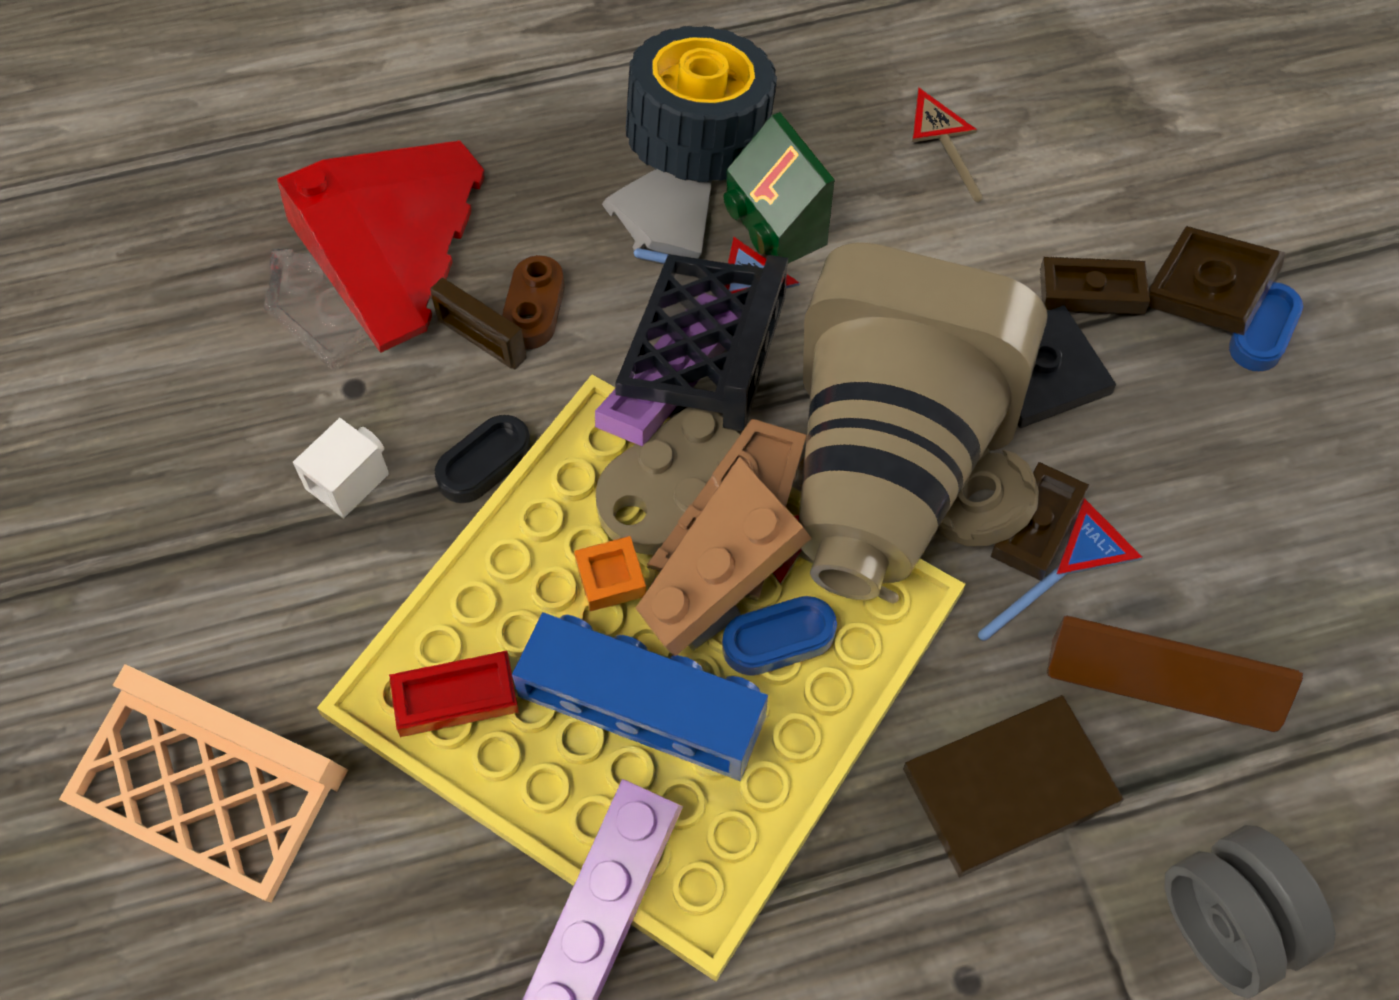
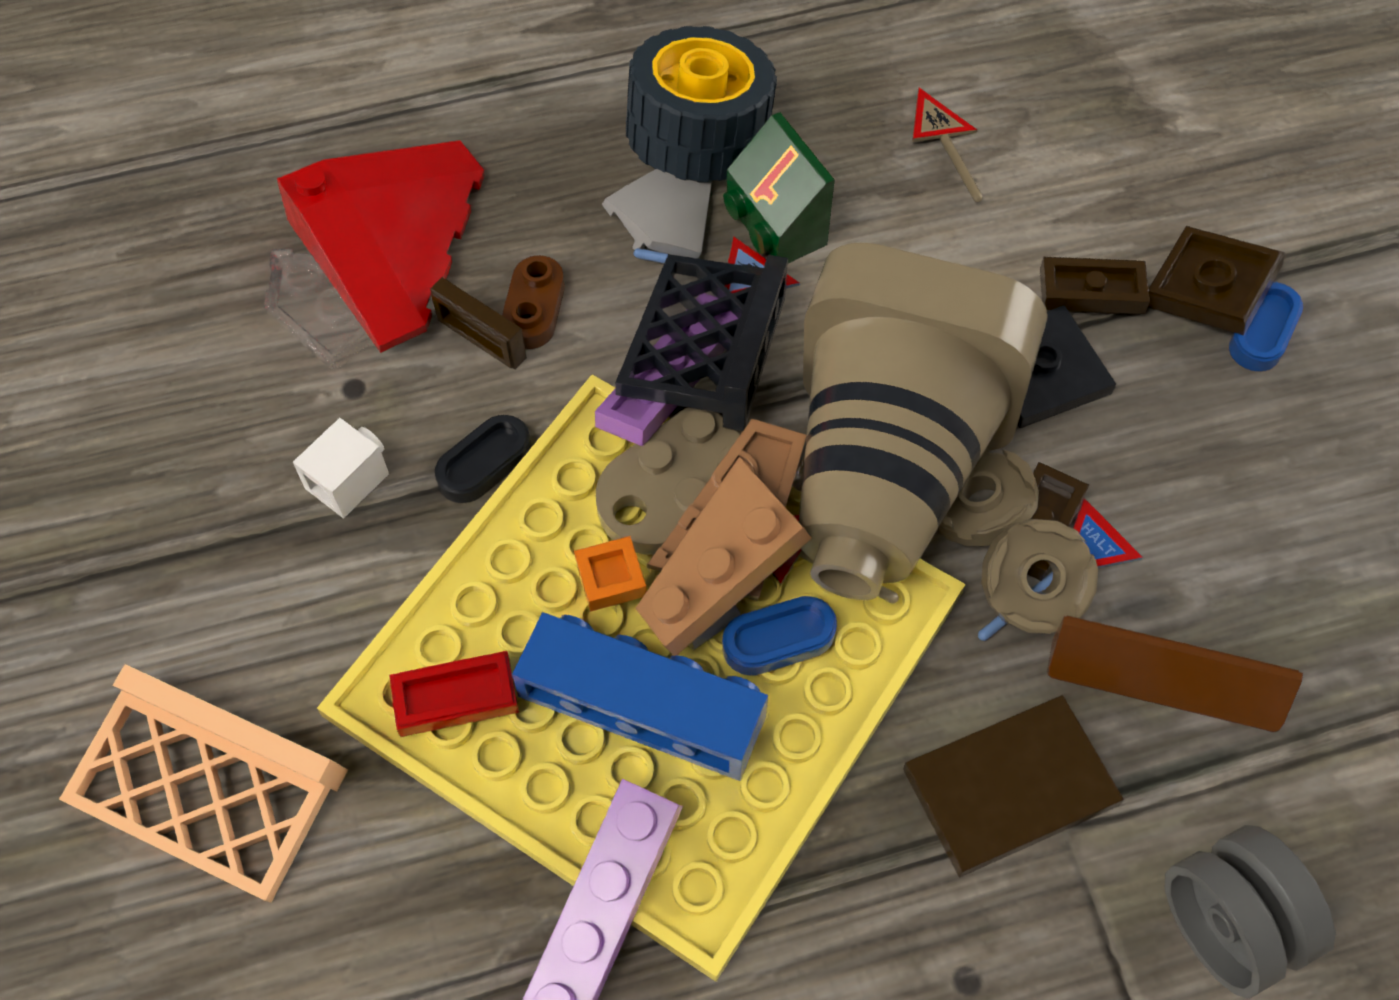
none -> dark tan tile [981,519,1098,634]

